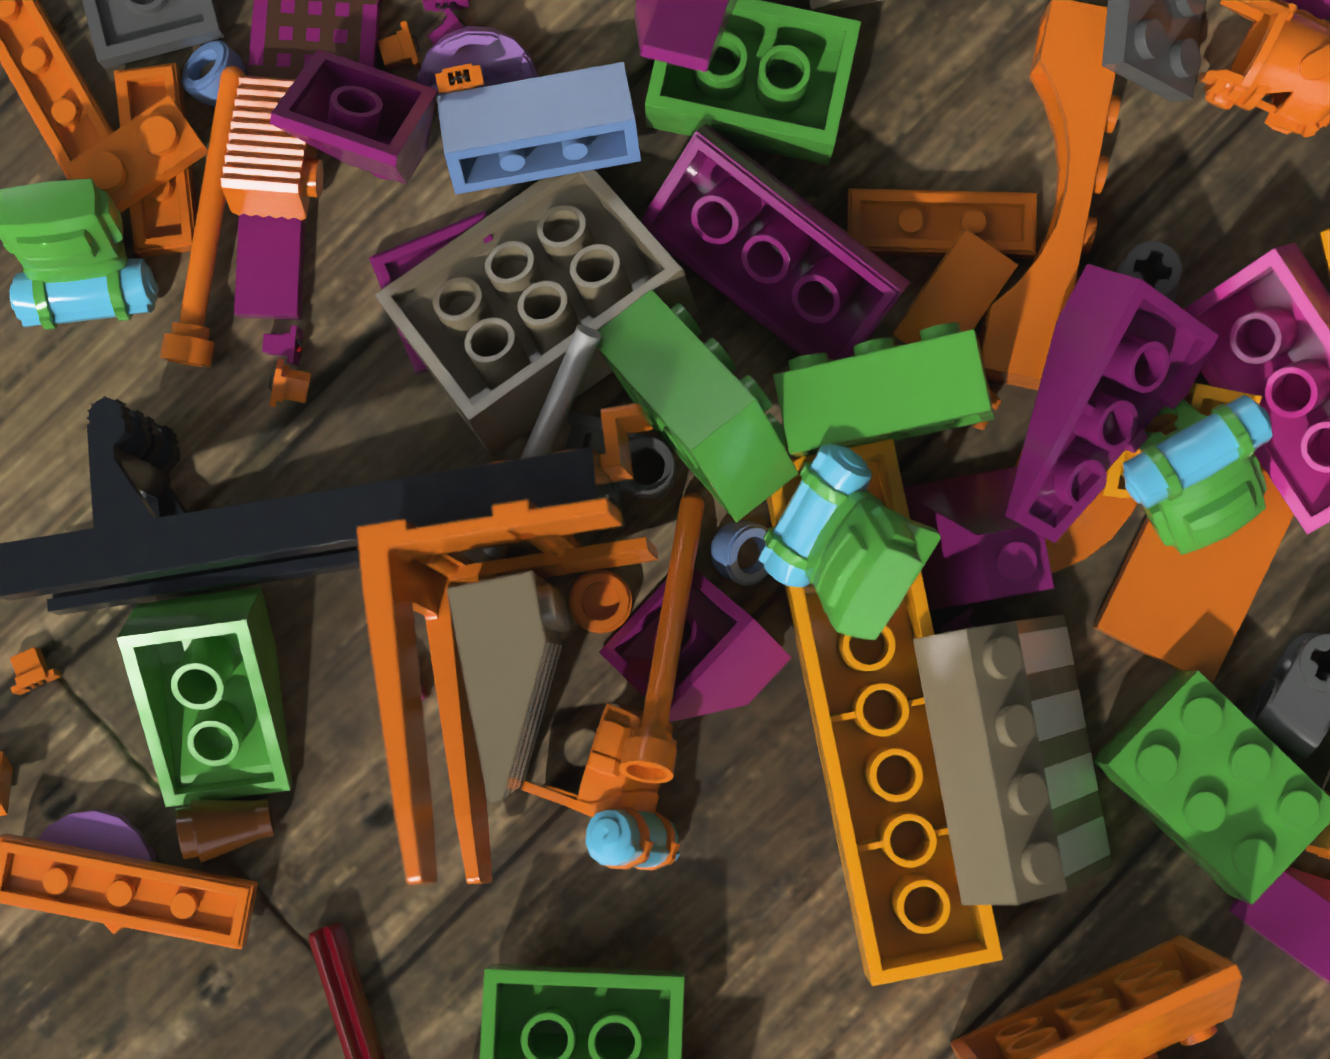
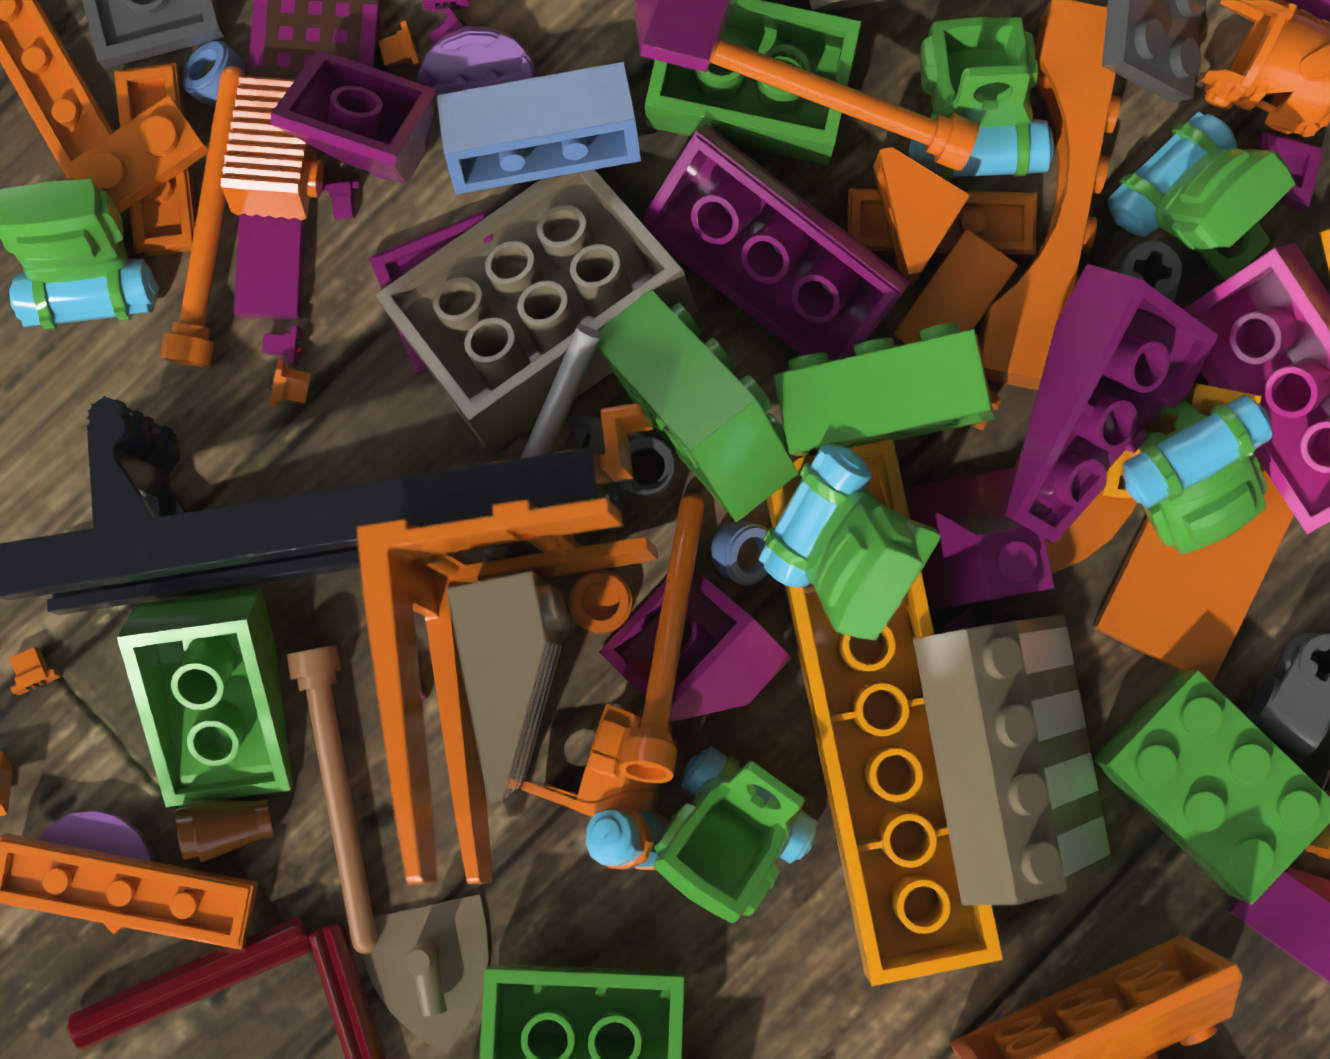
orange piece [435,63,485,94] -> none
none -> dark red axle [67,917,311,1050]
none -> medium nougat piece [286,645,378,954]
none -> magenta piece [322,179,361,220]
none -> dark tan shield [362,893,489,1054]
none -> bright green piece [652,745,818,923]
none -> orange piece [711,38,979,171]
none -> orange slope [873,147,970,285]
none -> bright green piece [909,17,1056,181]
none -> bright green piece [1107,112,1295,281]
none -> magenta tile [1255,131,1324,212]

